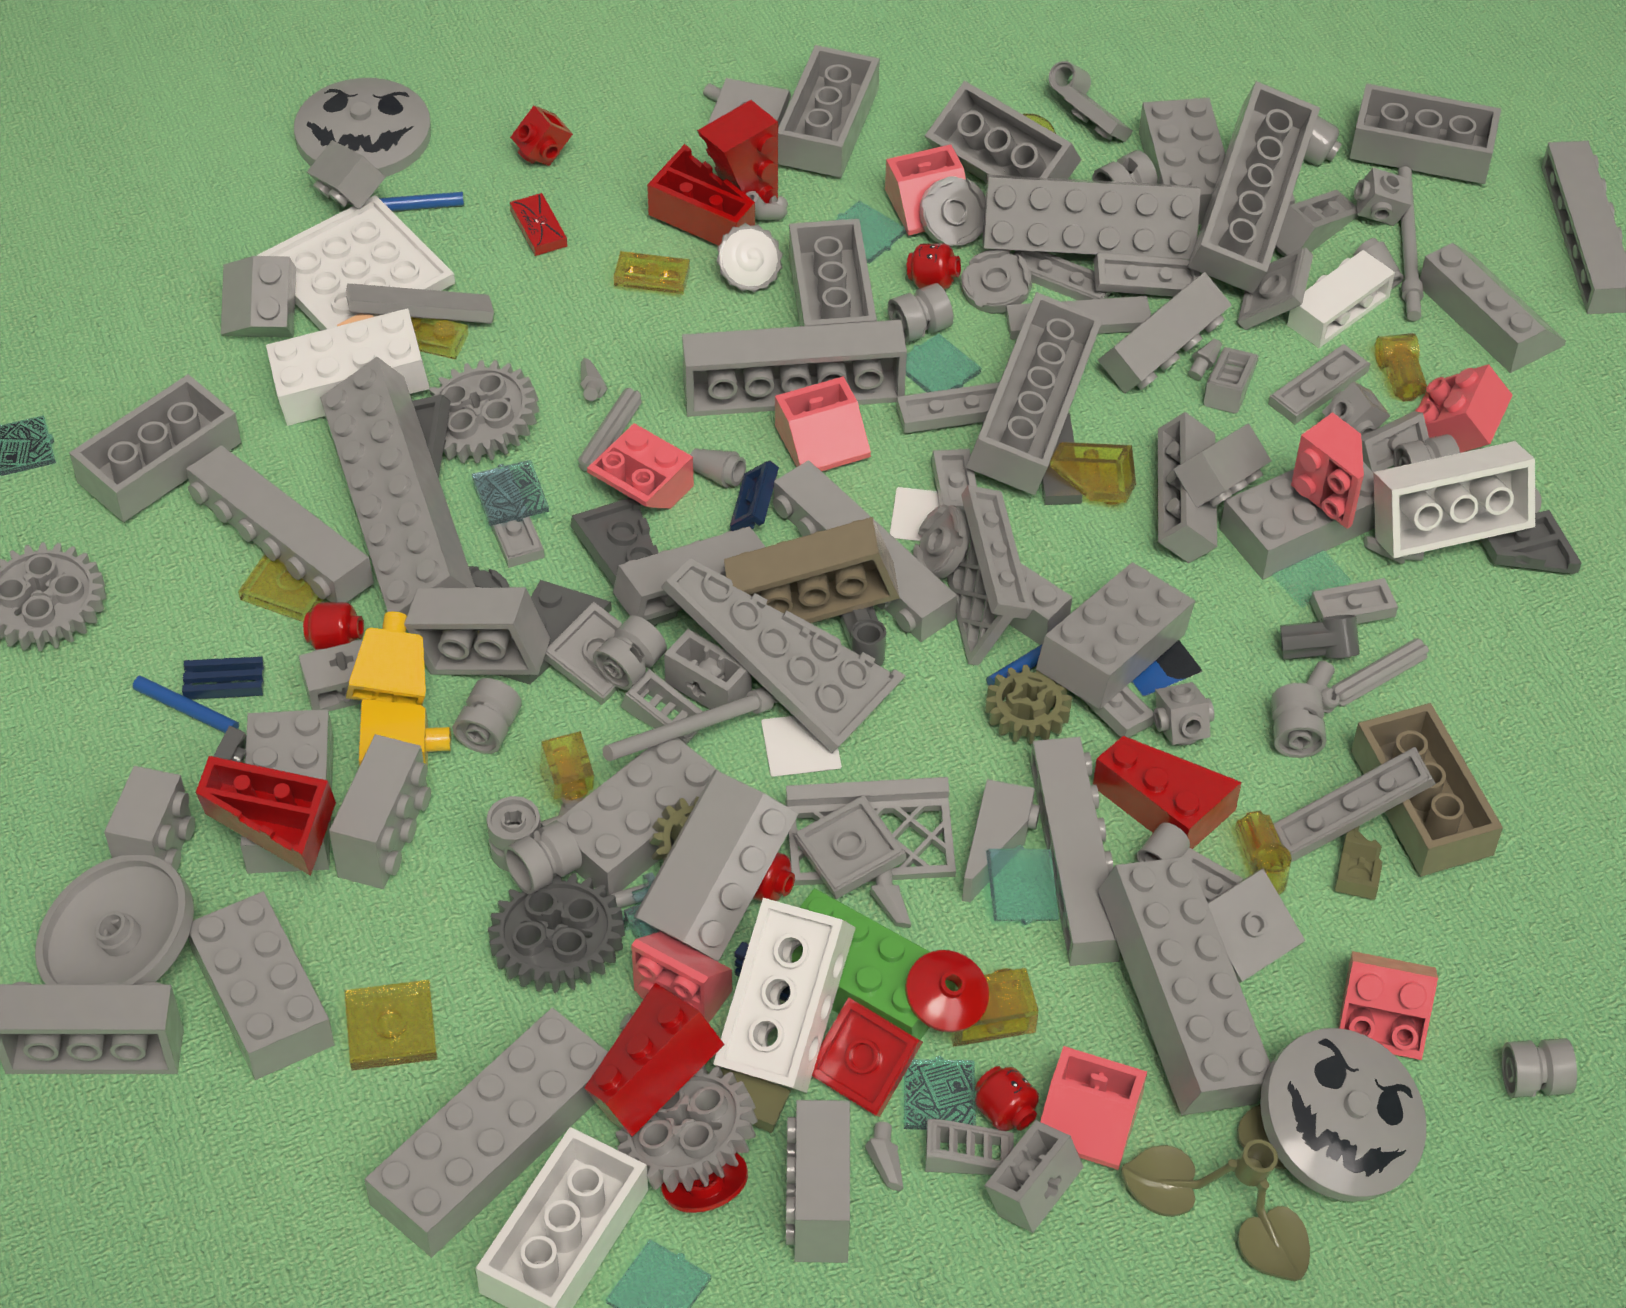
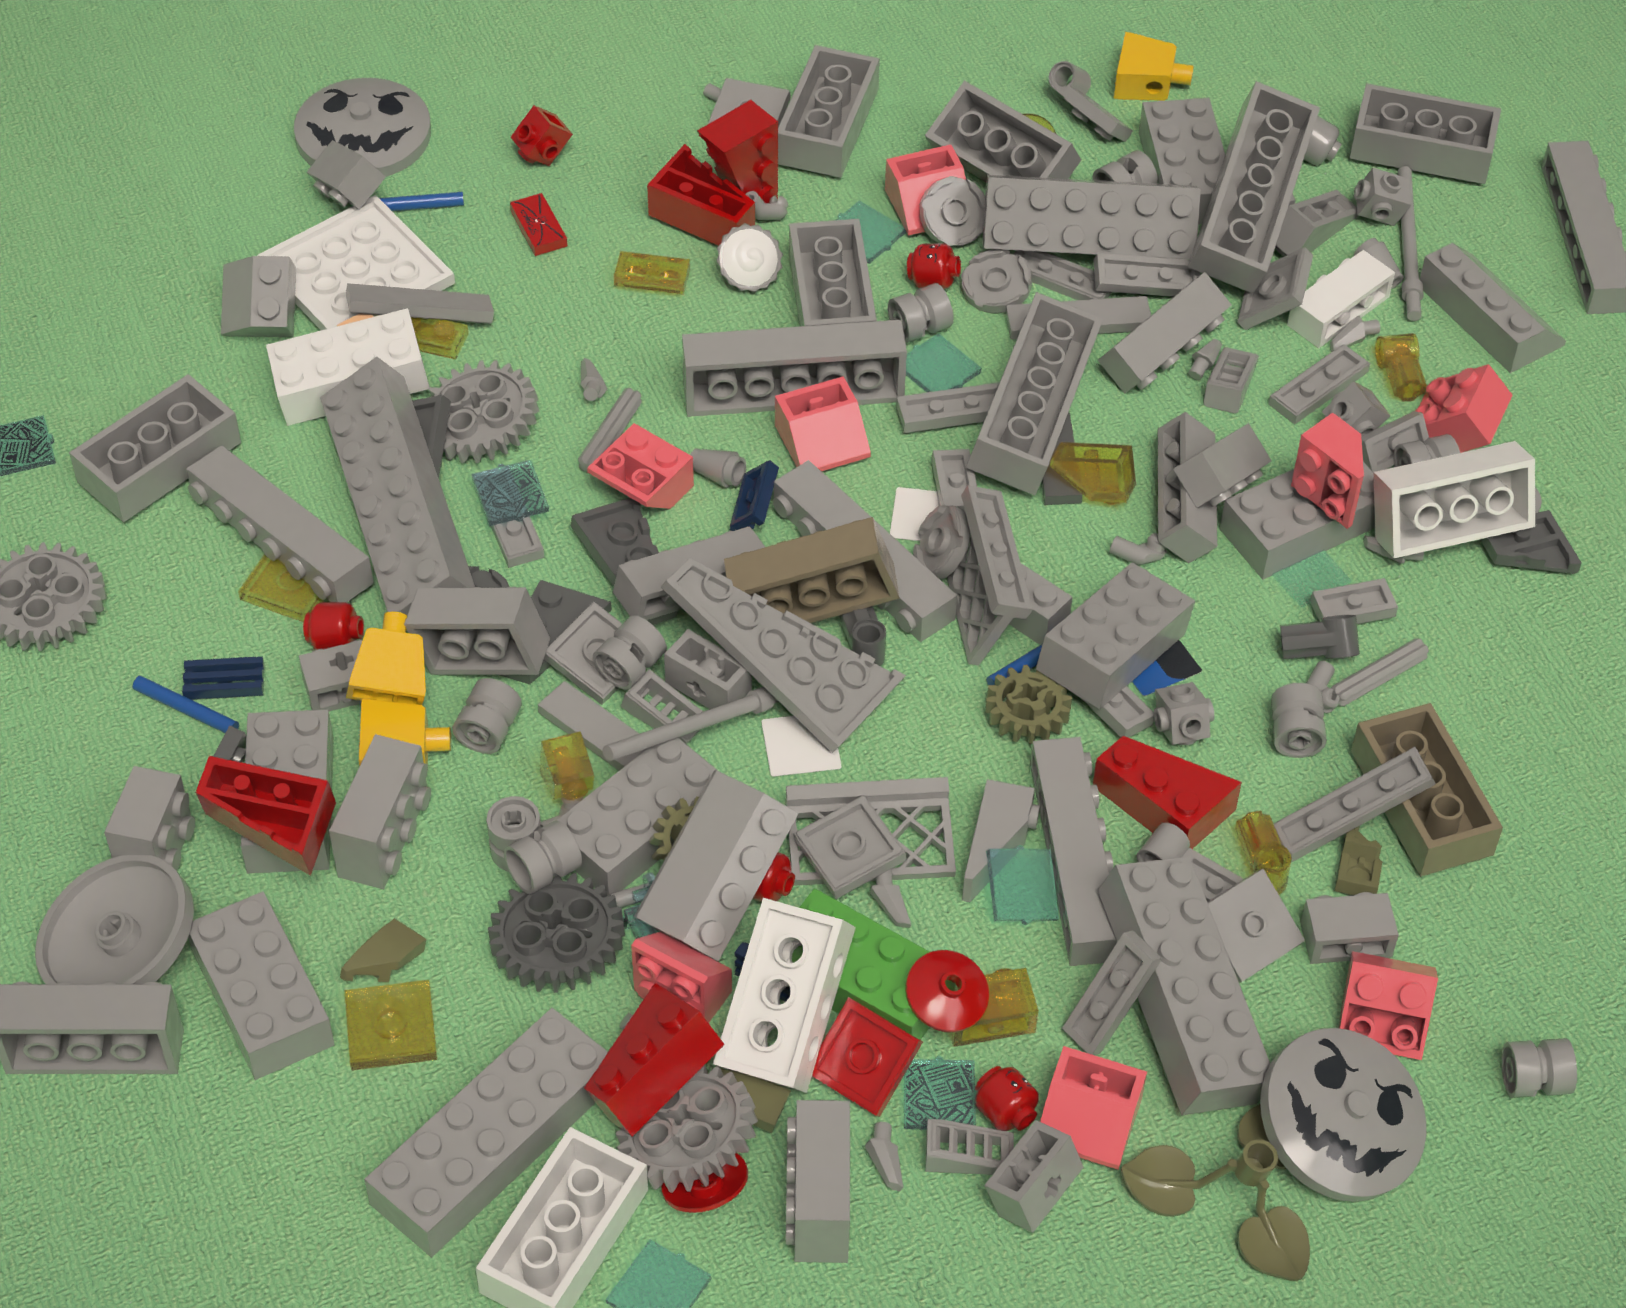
none -> olive slope [340,918,427,982]
none -> light grey tile [538,681,646,771]
none -> light grey plate [1062,930,1163,1055]
none -> light grey arm [1109,533,1167,565]
none -> yellow torso [1114,32,1194,101]
none -> light grey brick [1301,892,1399,964]
none -> light grey bar [1330,316,1380,352]

